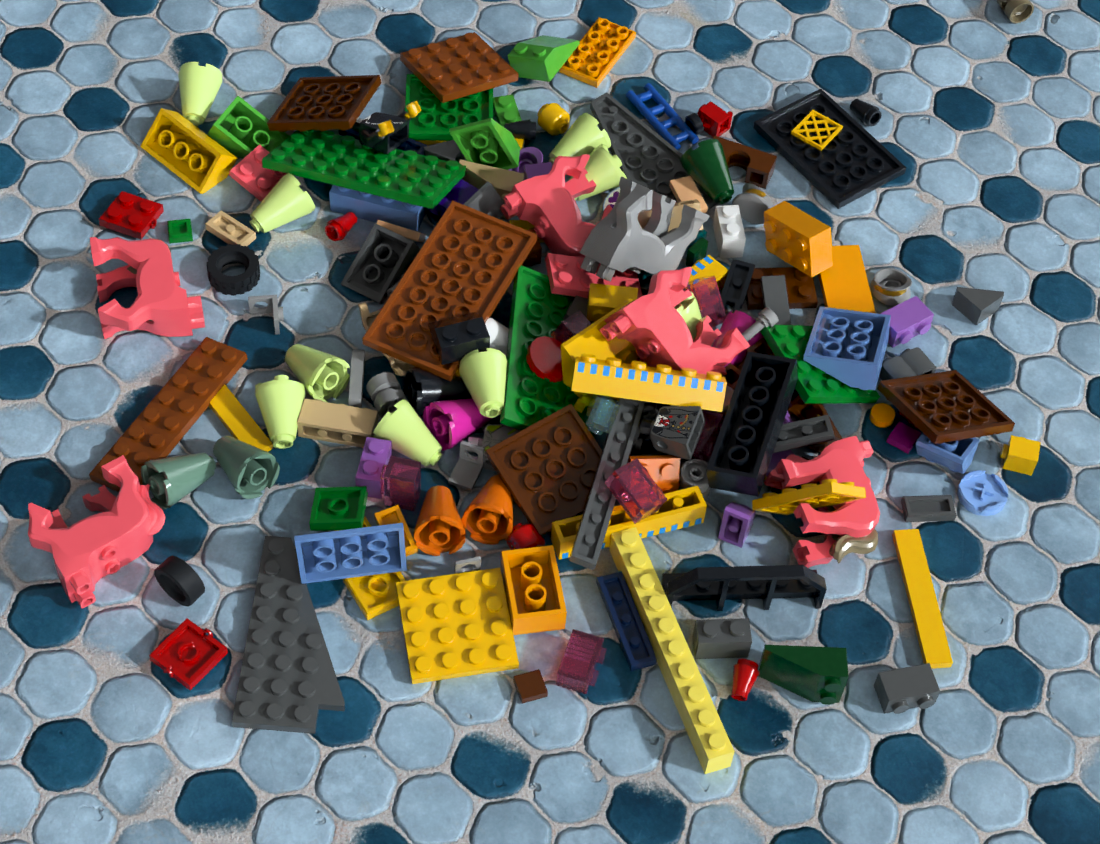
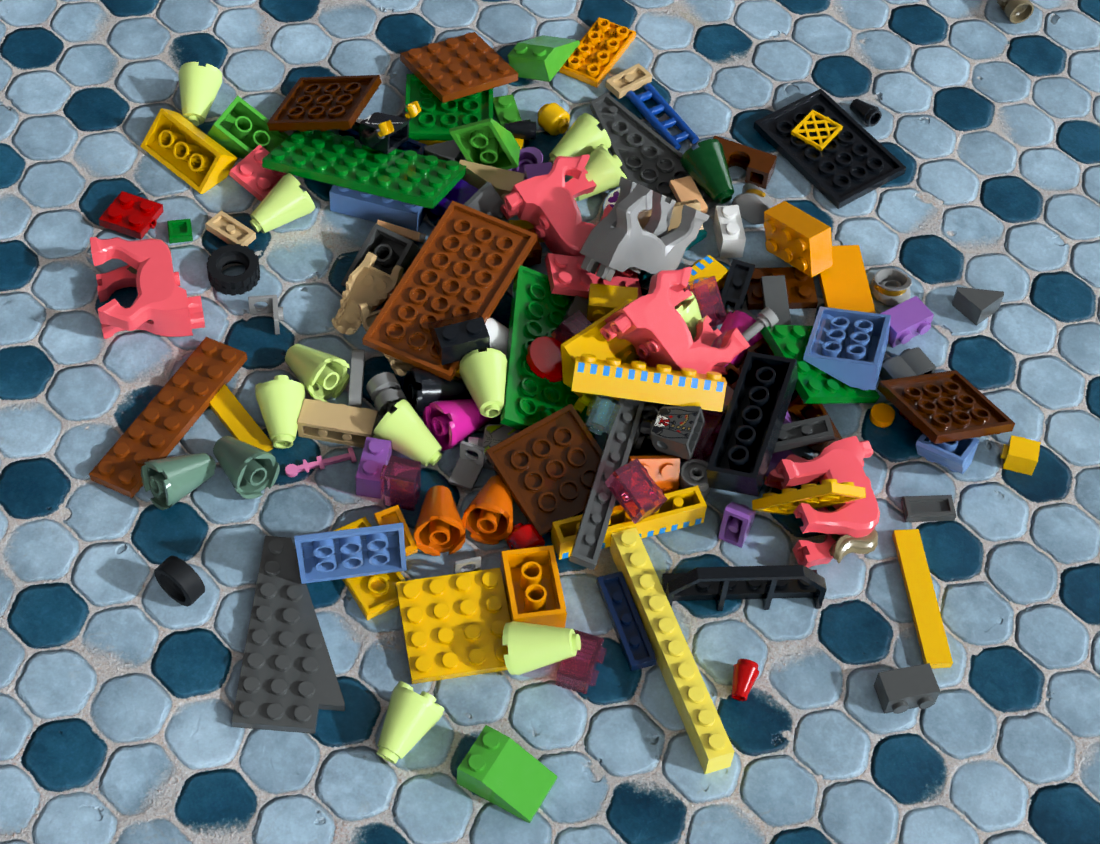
coral piece [28,455,166,608] -> none
red plate [149,618,228,691] -> none
green plate [309,486,368,531] -> none
red cone [325,212,357,241] -> none
reddish brown tile [513,669,548,704] -> none
black tile [685,113,704,135] -> none
dark green tile [686,237,708,267] -> none
dark grey brick [692,618,752,659] -> none
red brick [697,101,733,137] -> none
dark green slope [758,645,849,705] -> none
magenta tile [887,421,921,454] -> none
light blue tile [957,470,1008,516] -> none
none -> bright pink piece [285,447,357,477]
none -> tan animal [331,252,404,335]
none -> yellowish green cone [377,681,444,764]
none -> bright green slope [457,725,558,823]
none -> yellowish green cone [502,621,581,675]
none -> tan plate [605,63,652,99]

